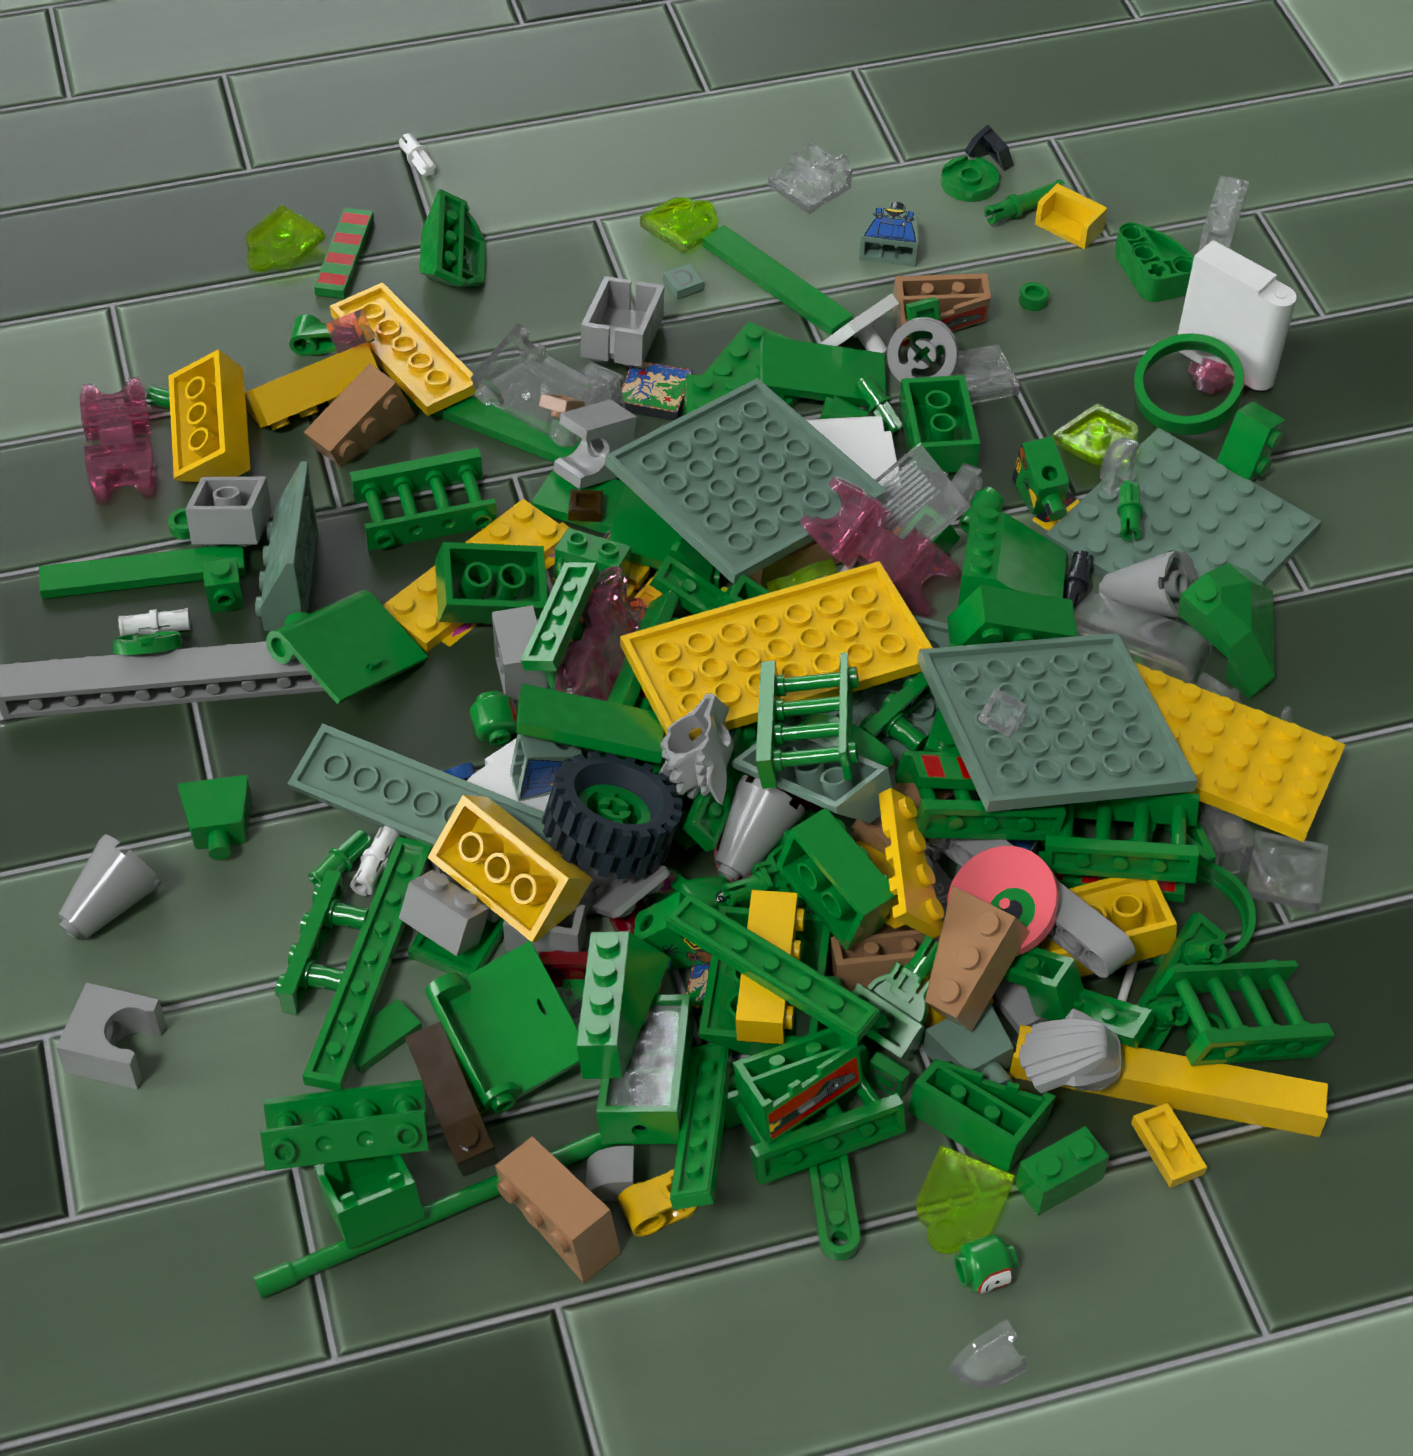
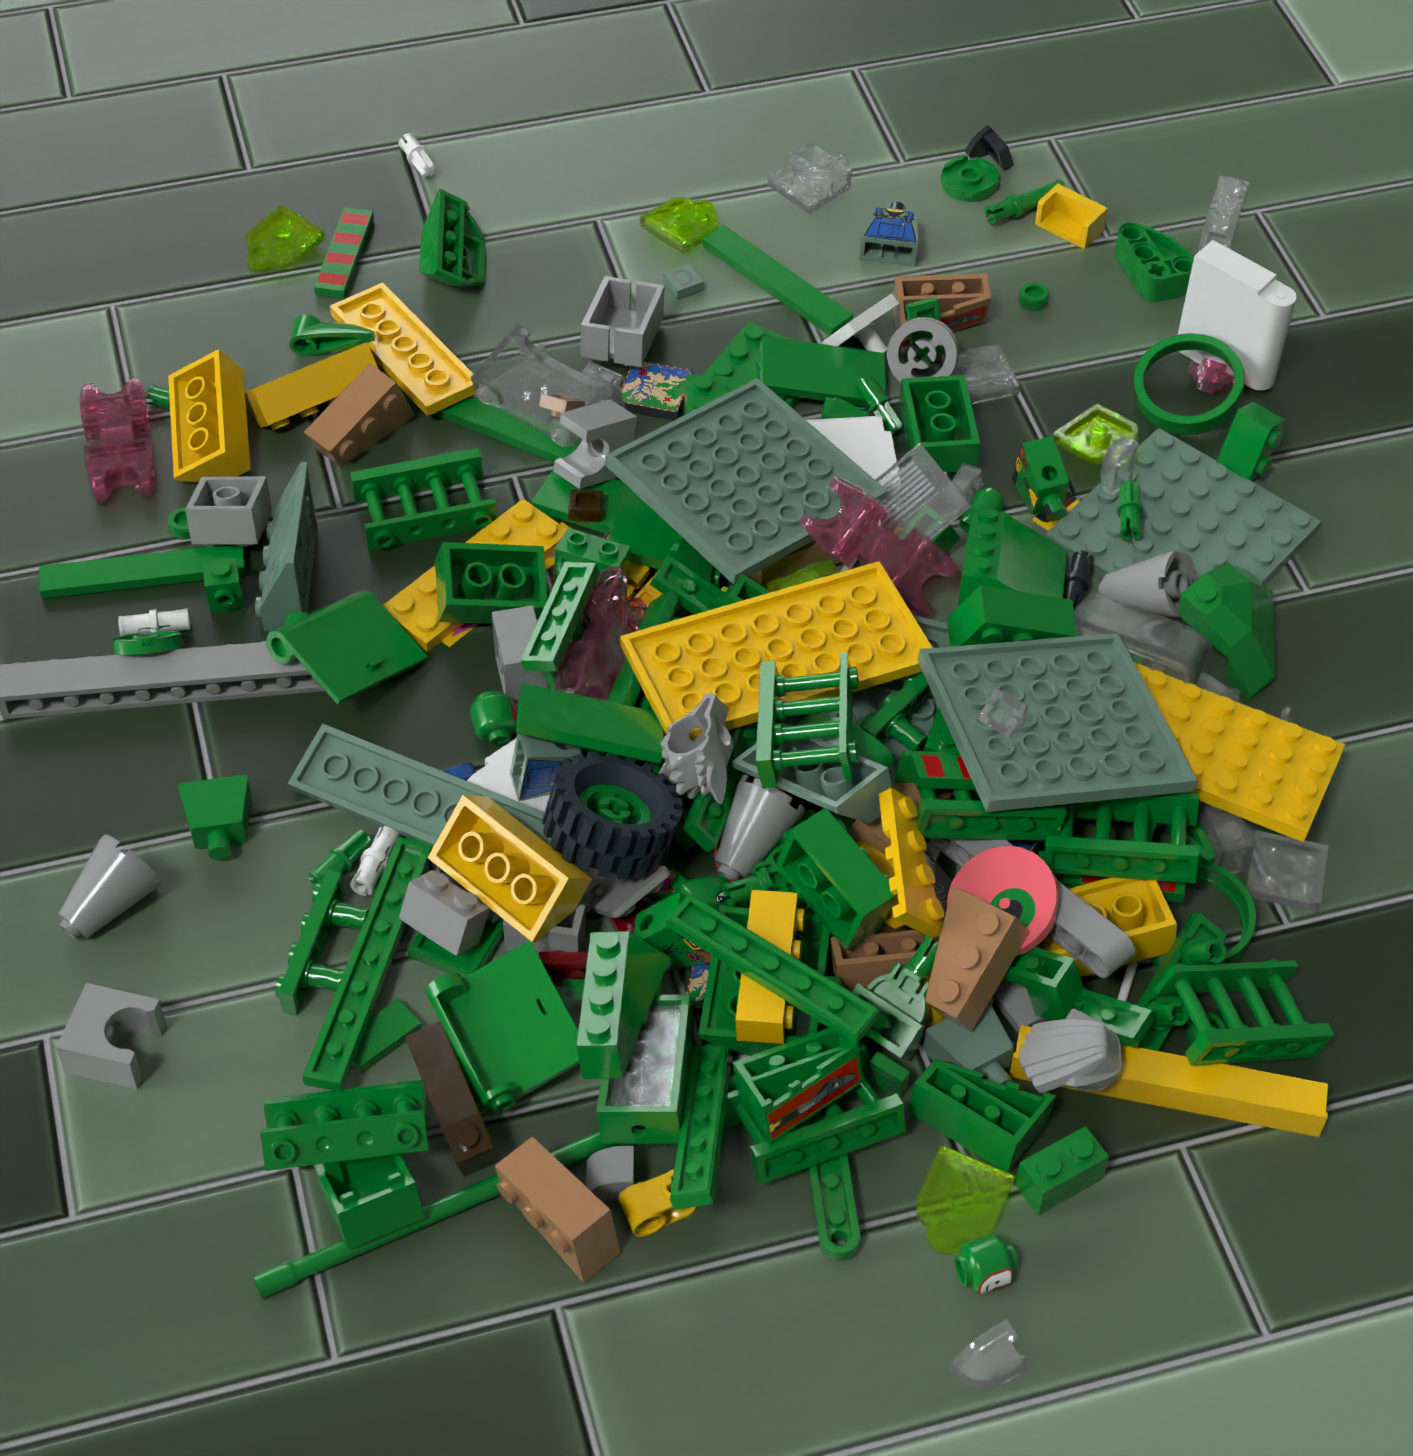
brick [326,309,375,353] -> none
yellow plate [1131,1102,1207,1188] -> none

